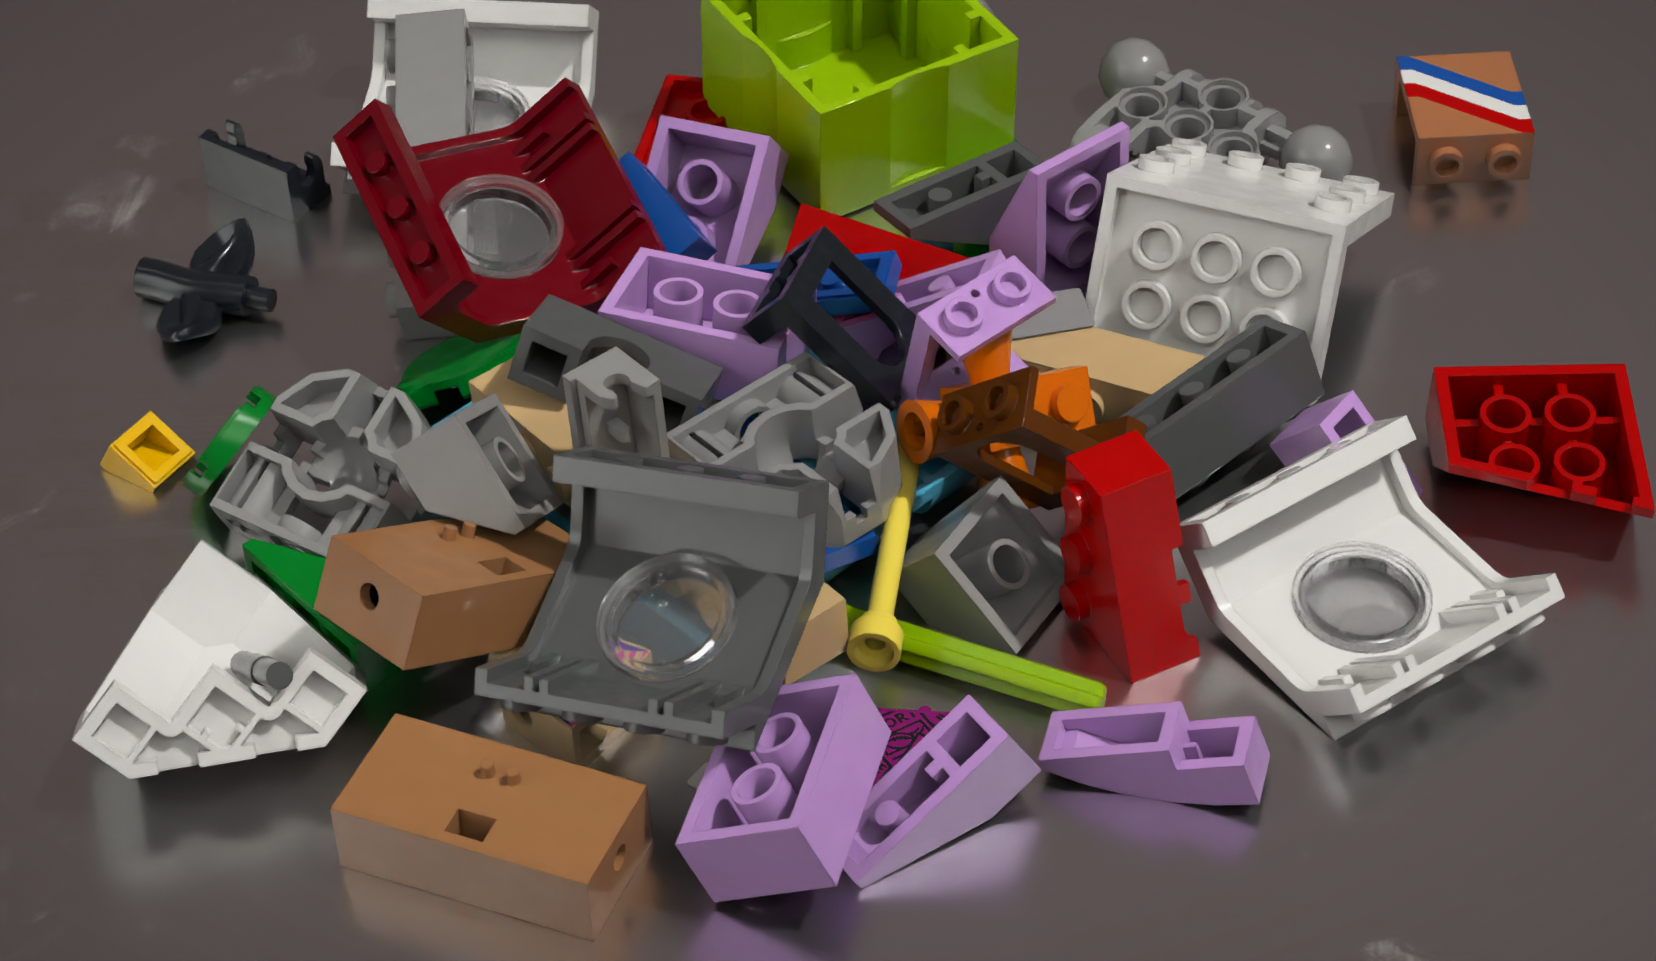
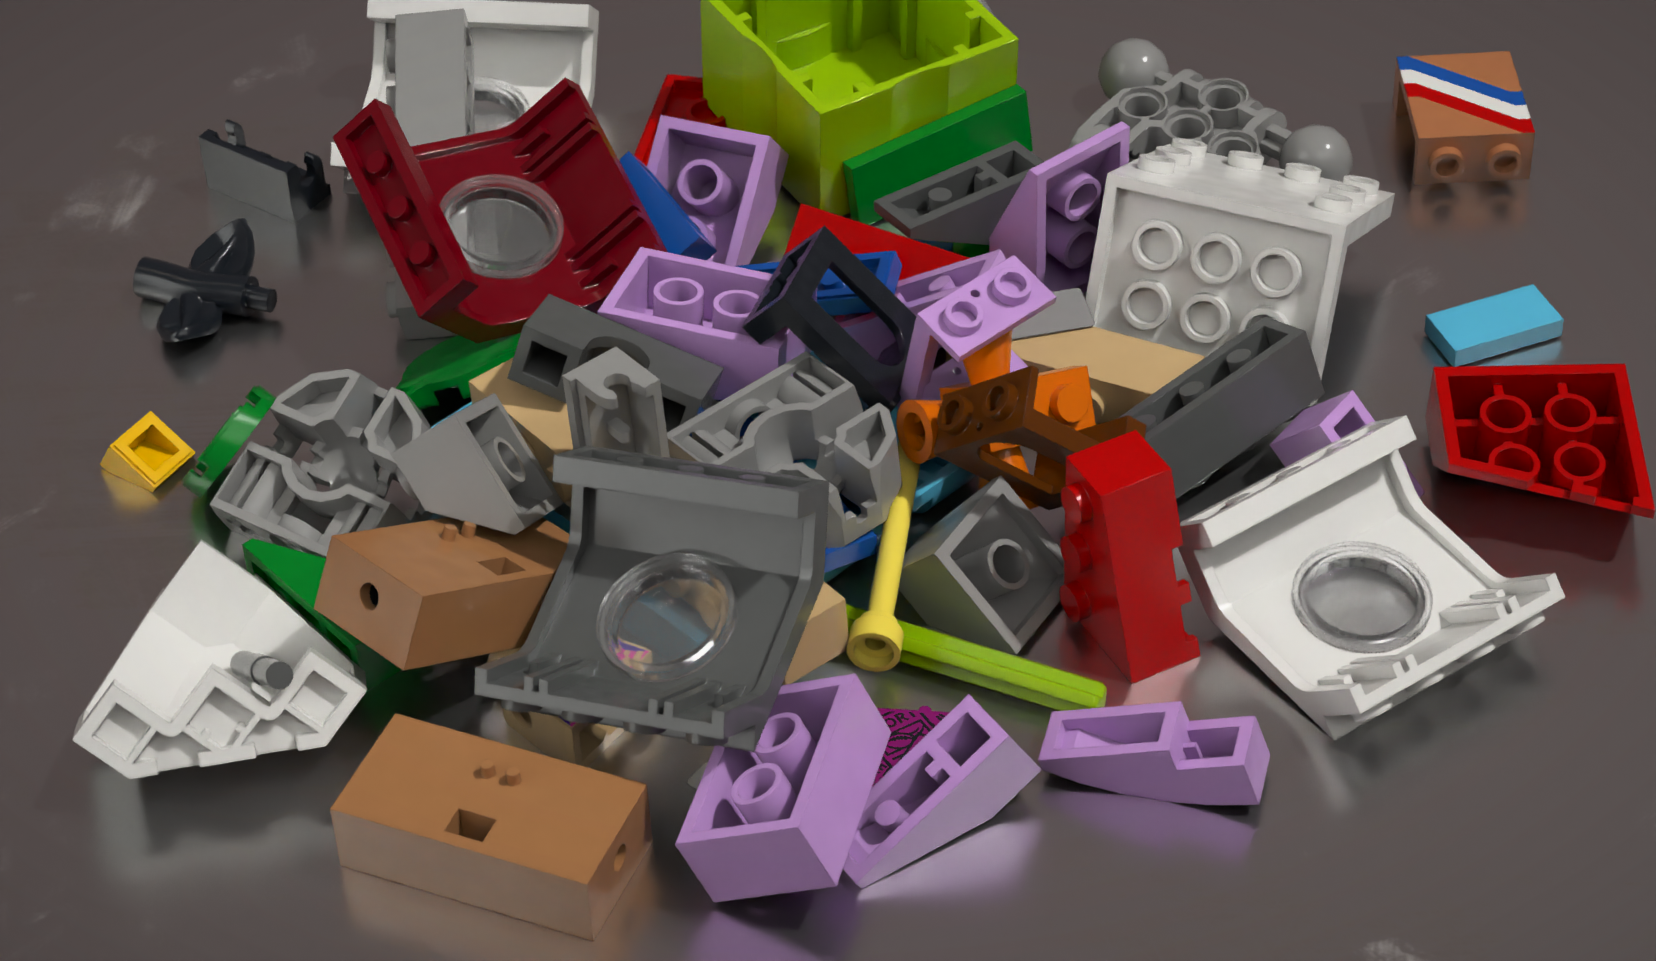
none -> green piece [843,84,1033,225]
none -> medium azure tile [1424,284,1564,367]

